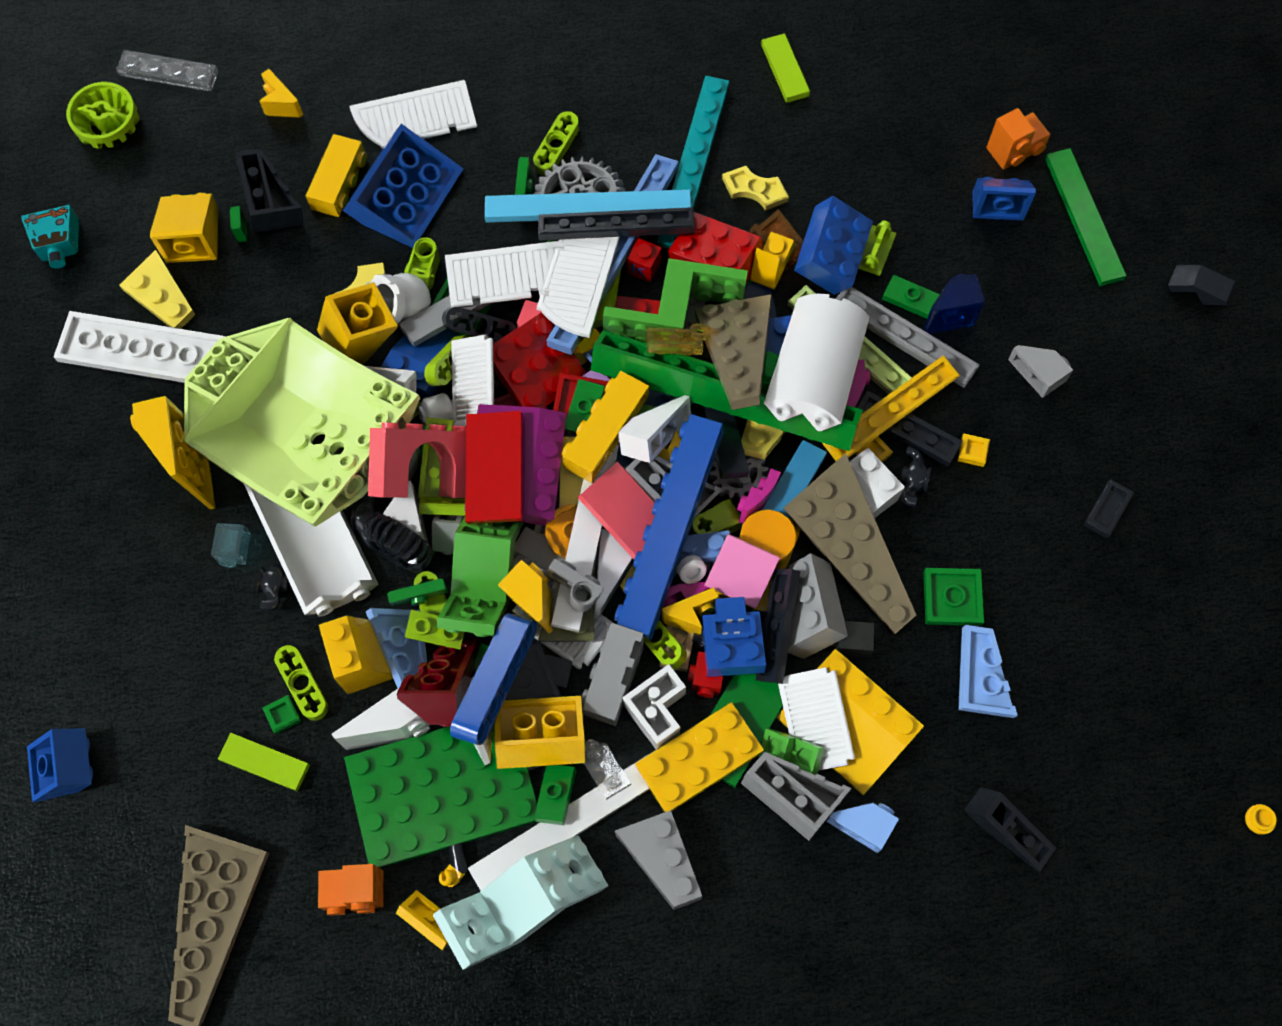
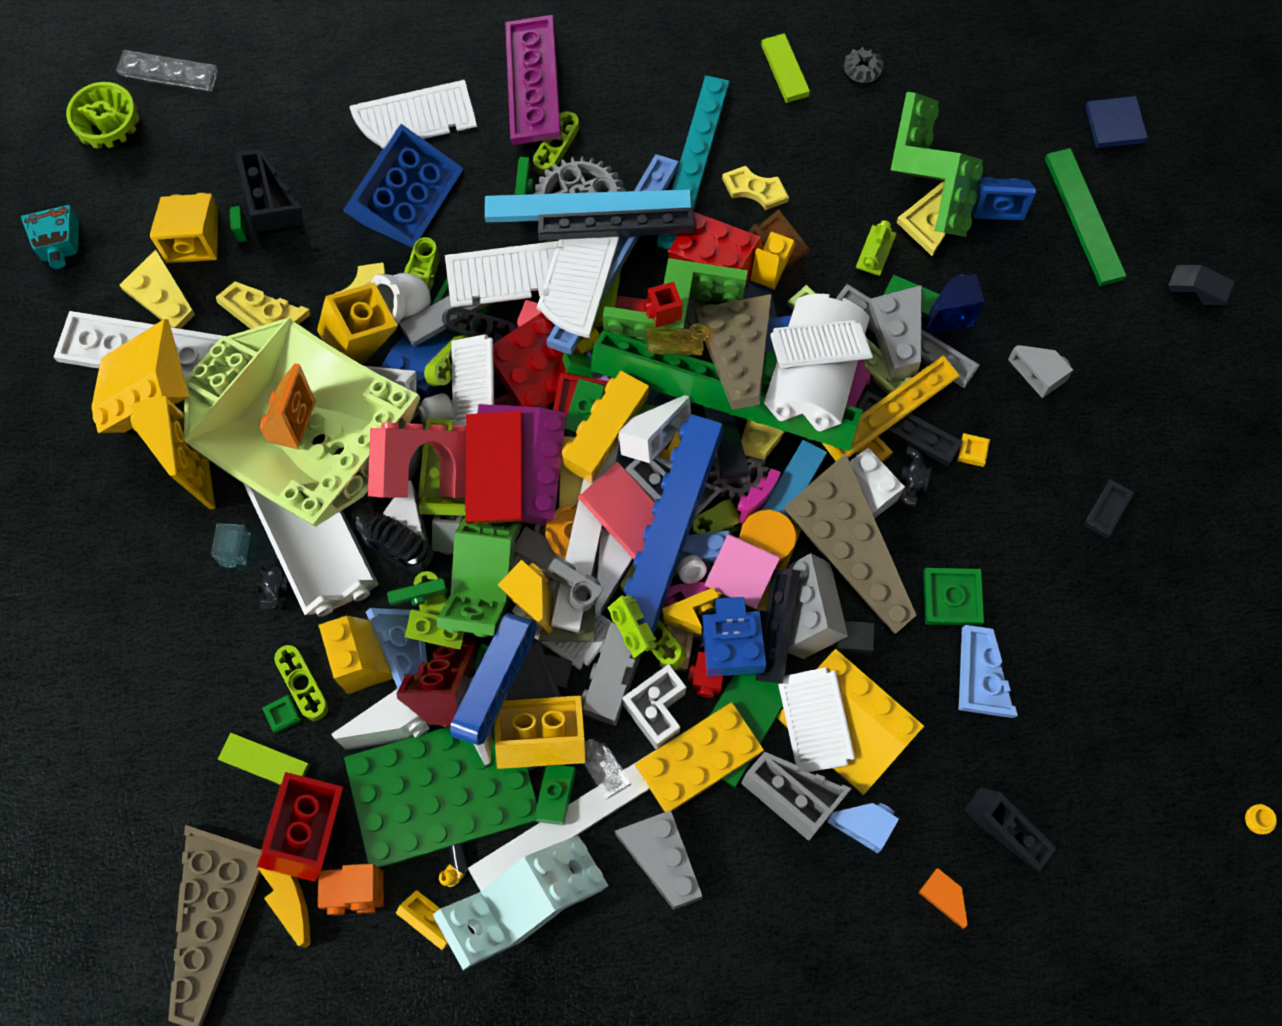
blue slope [27,728,93,802] -> none
yellow slope [260,69,303,117] -> none
yellow brick [306,134,367,217] -> none
red brick [627,238,662,283] -> none
bright green slope [758,728,825,775] -> none
blue brick [794,196,873,295] -> none
orange brick [986,108,1050,170] -> none
none -> yellow slope [92,319,189,433]
none -> light yellow wing [216,282,310,329]
none -> red brick [256,772,343,882]
none -> yellow slope [258,868,310,948]
none -> orange slope [260,363,316,450]
none -> magenta plate [505,15,561,145]
none -> green tile [562,352,594,378]
none -> lime hinge [608,595,657,658]
none -> red brick [644,282,683,328]
none -> white window [770,320,873,368]
none -> dark grey gear [844,46,884,83]
none -> light grey wedge [868,286,921,382]
none -> bright green bracket [891,92,983,237]
none -> light yellow wing [897,181,946,256]
none -> orange tile [918,868,967,929]
none -> dark blue tile [1085,96,1147,148]

